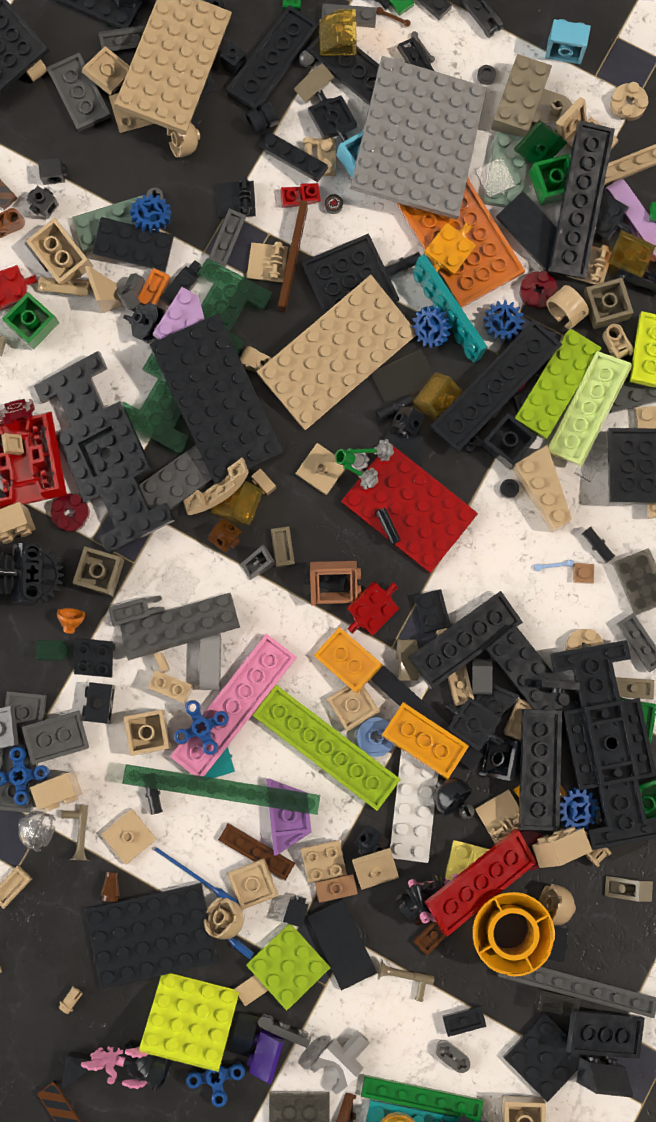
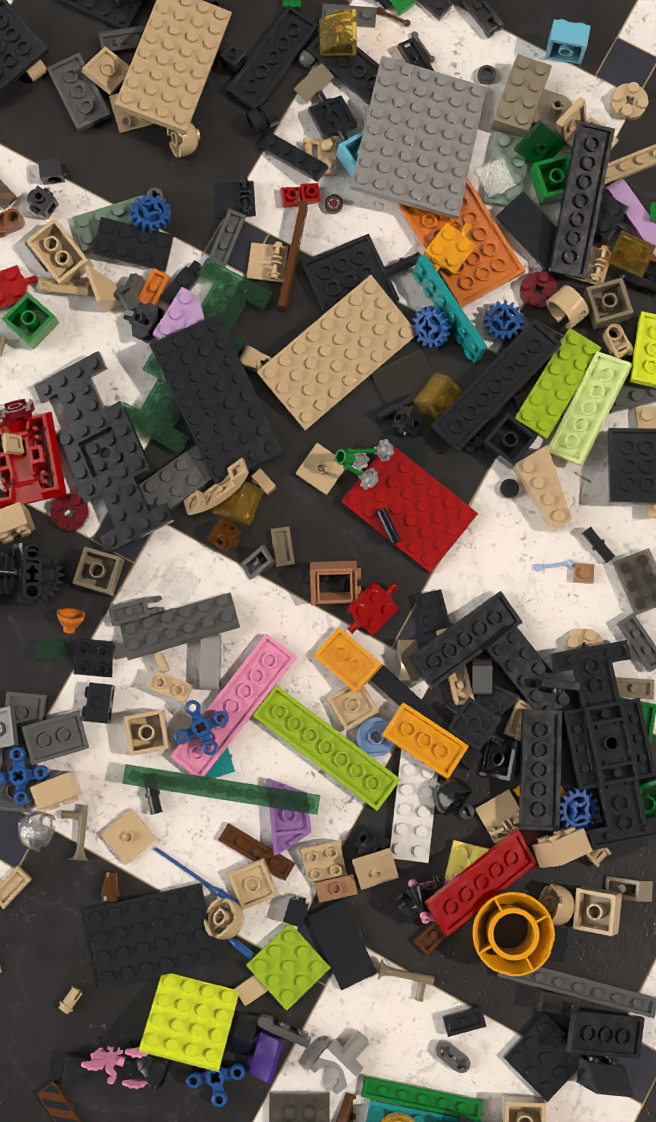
none -> tan brick [573,886,622,936]

